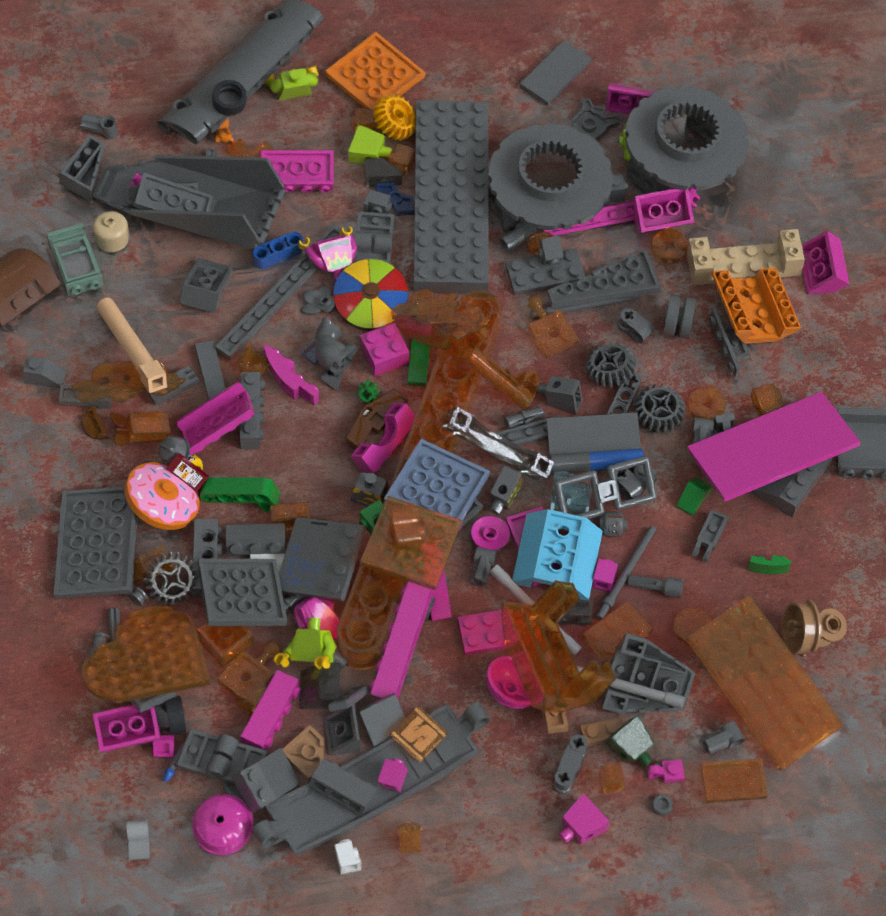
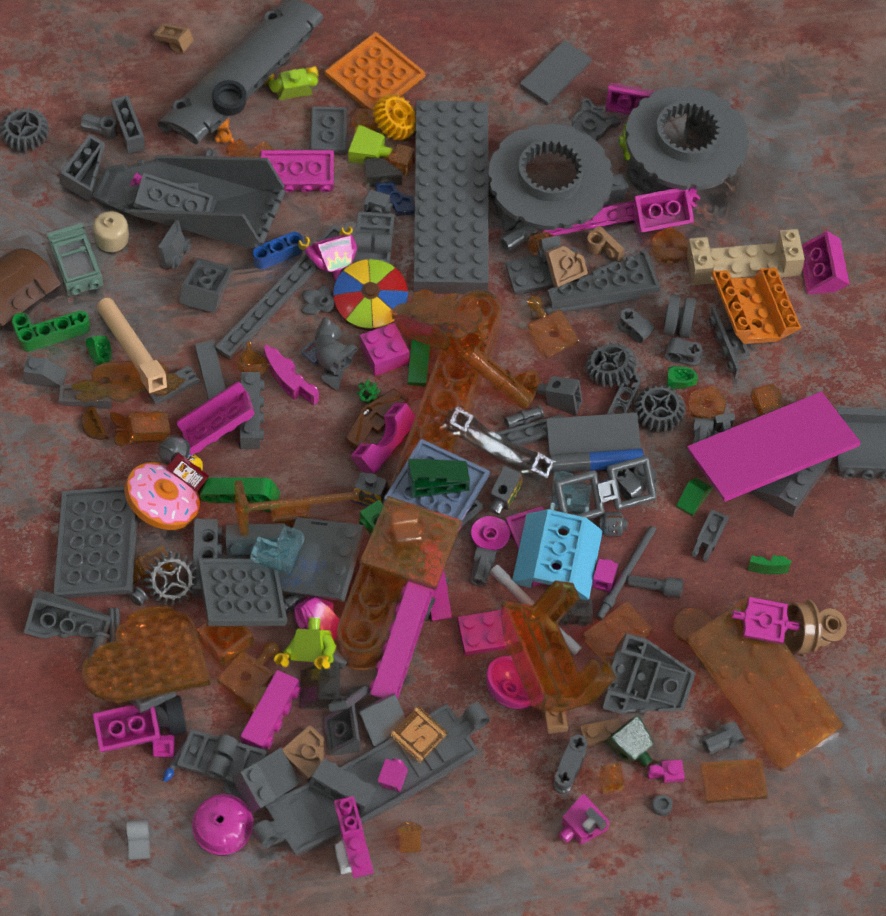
light grey piece [566,664,685,708] -> none
none -> dark grey gear [0,107,49,152]
none -> green beam [12,311,90,352]
none -> dark grey wedge [24,589,111,638]
none -> green rock [86,336,112,366]
none -> dark grey brick [111,95,145,154]
none -> medium nougat plate [153,23,194,54]
none -> dark grey slope [158,219,192,270]
none -> clear orange tile [234,480,359,536]
none -> clear light blue brick [251,525,305,574]
none -> dark grey tile [310,106,348,155]
none -> dark pink slope [334,796,374,878]
none -> dark green wedge [408,459,470,498]
none -> medium nougat plate [545,245,588,287]
none -> dark grey tile [583,807,607,834]
none -> medium nougat plate [586,225,624,262]
none -> dark grey piece [665,337,702,366]
none -> green rock [666,366,698,390]
none -> dark pink plate [732,597,800,644]

